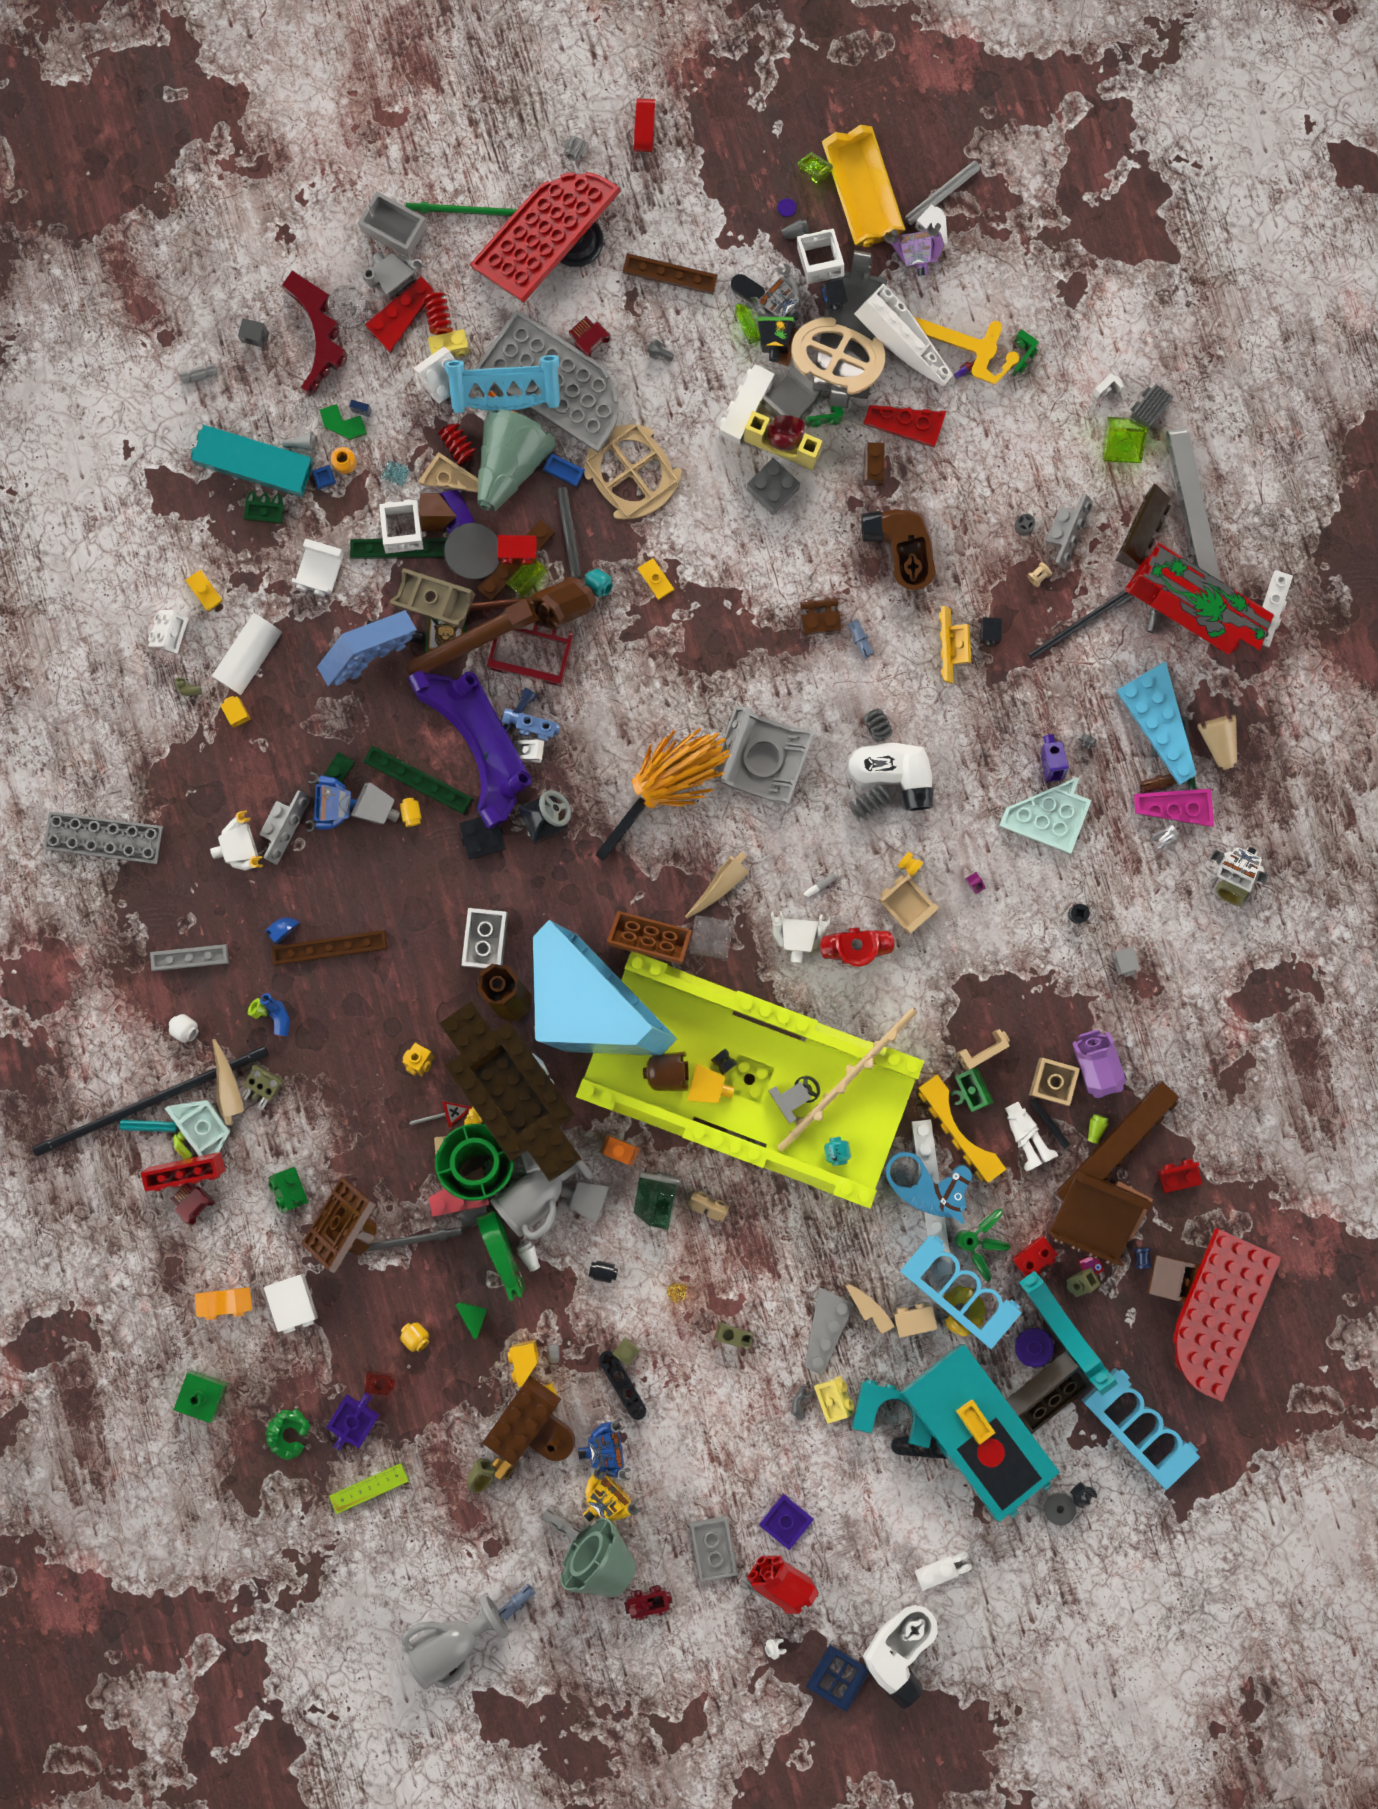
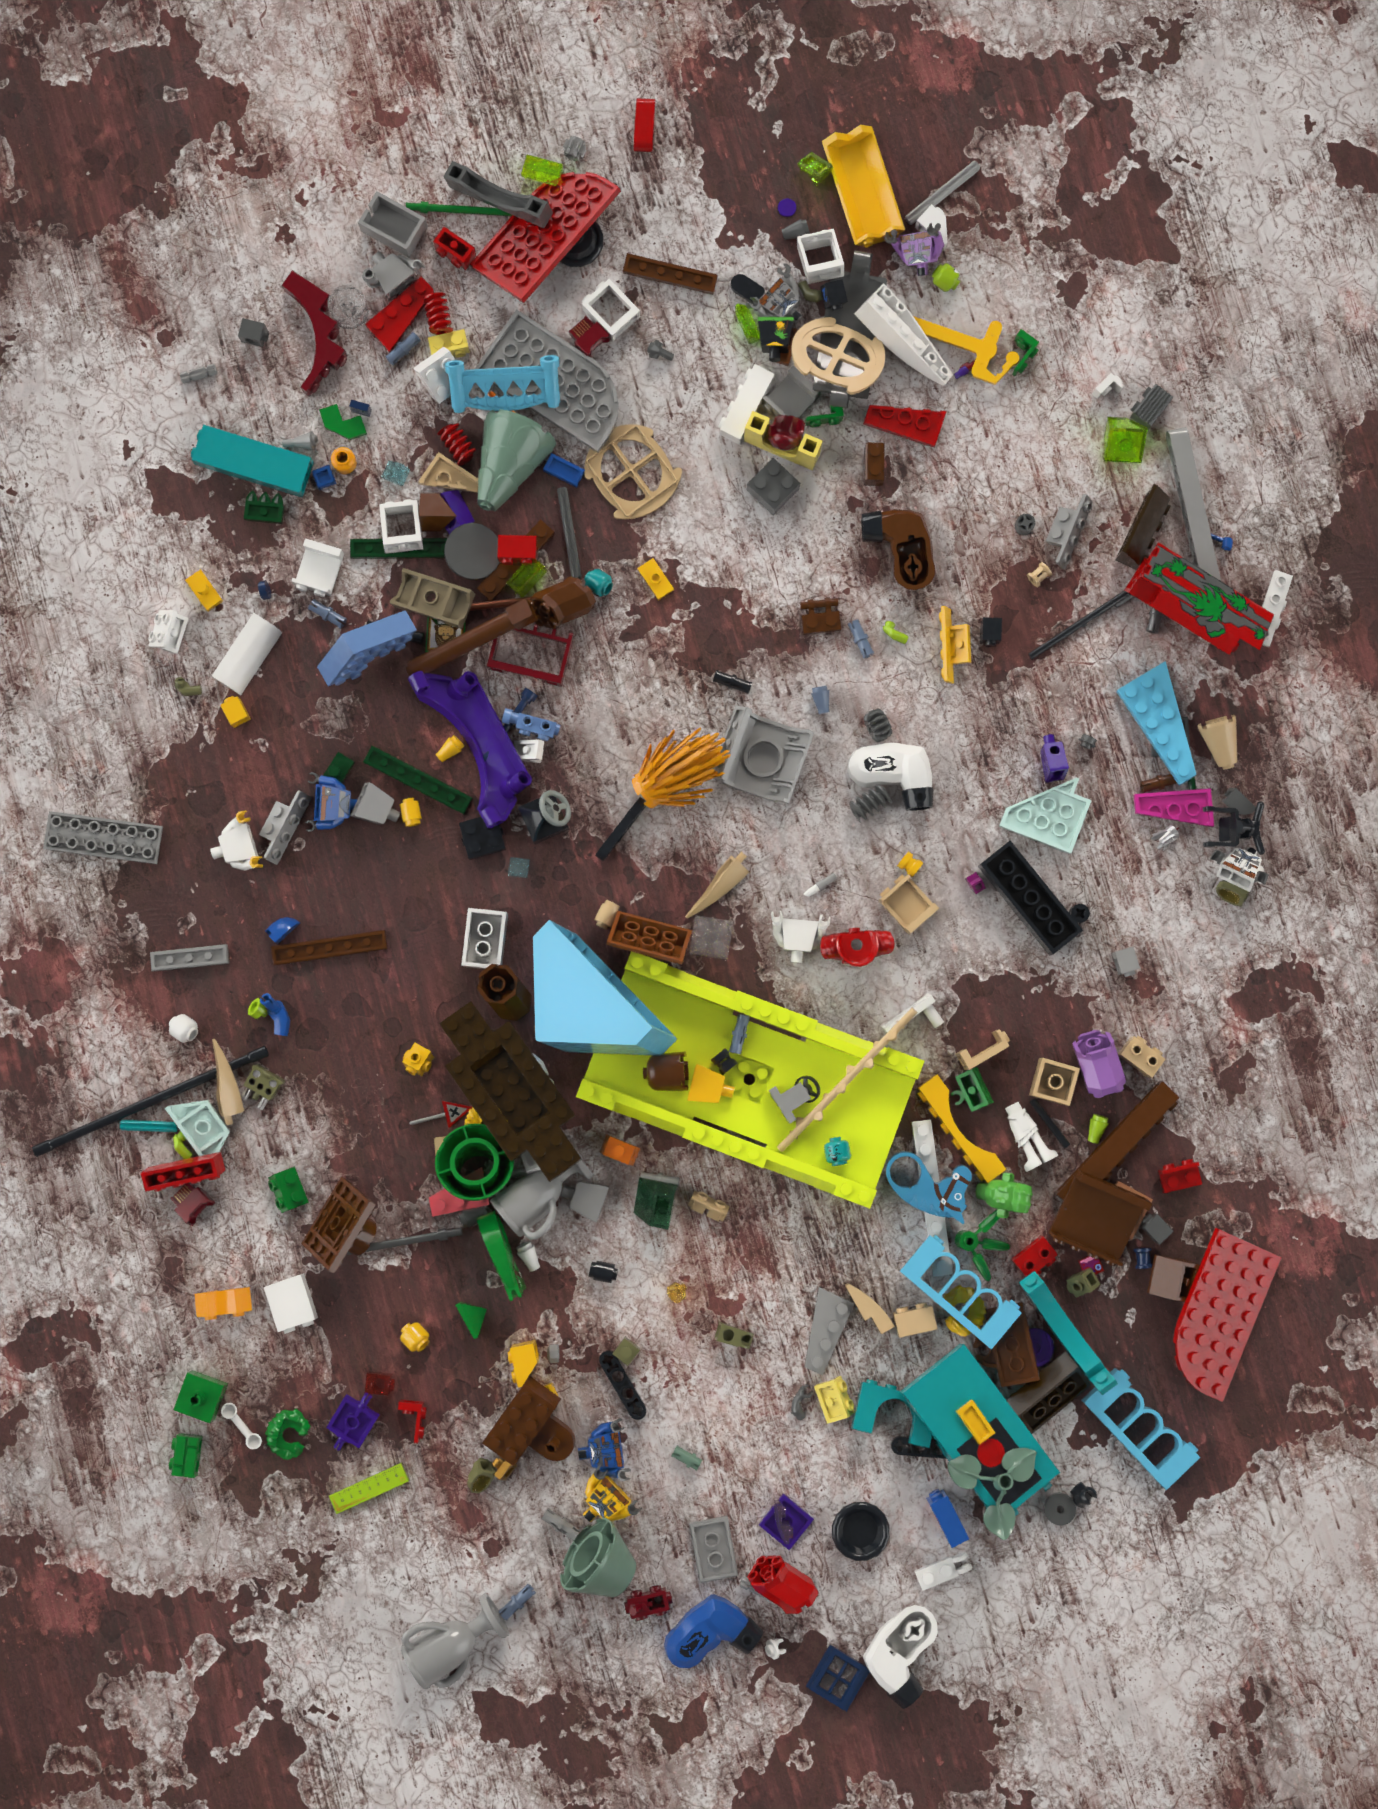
none -> green brick [169,1433,203,1478]
none -> white bar [221,1403,262,1449]
none -> dark blue tile [258,580,271,600]
none -> sand blue pin [308,599,347,629]
none -> sand blue pin [385,332,421,366]
none -> red bracket [398,1399,427,1444]
none -> red brick [433,227,477,270]
none -> yellow cone [436,735,464,762]
none -> dark grey arch [443,161,553,228]
none -> clear light blue slope [508,857,530,878]
none -> clear neon green panel [521,154,564,186]
none -> white window [582,279,640,341]
none -> tan brick [594,900,620,930]
none -> blue piece [664,1594,764,1668]
none -> sand green pin [671,1445,703,1471]
none -> black pin [713,670,752,694]
none -> sand blue pin [729,1014,750,1055]
none -> clear purple slope [774,1500,793,1544]
none -> olive arm [798,280,823,302]
none -> sand blue cone [811,685,830,714]
none -> black piece [832,1502,890,1561]
none -> white piece [882,993,944,1034]
none -> lime arm [883,621,908,644]
none -> blue brick [926,1489,969,1548]
none -> lime head [931,263,960,292]
none -> sand green plant [947,1448,1037,1540]
none -> reddish brown plate [973,1302,1041,1387]
none -> bright green piece [975,1172,1033,1218]
none -> black brick [978,840,1083,956]
none -> tan brick [1118,1036,1165,1078]
none -> dark grey brick [1140,1213,1174,1245]
none -> black piece [1203,801,1265,855]
none -> blue hand [1211,533,1233,551]
none -> dark grey brick [1222,788,1256,815]

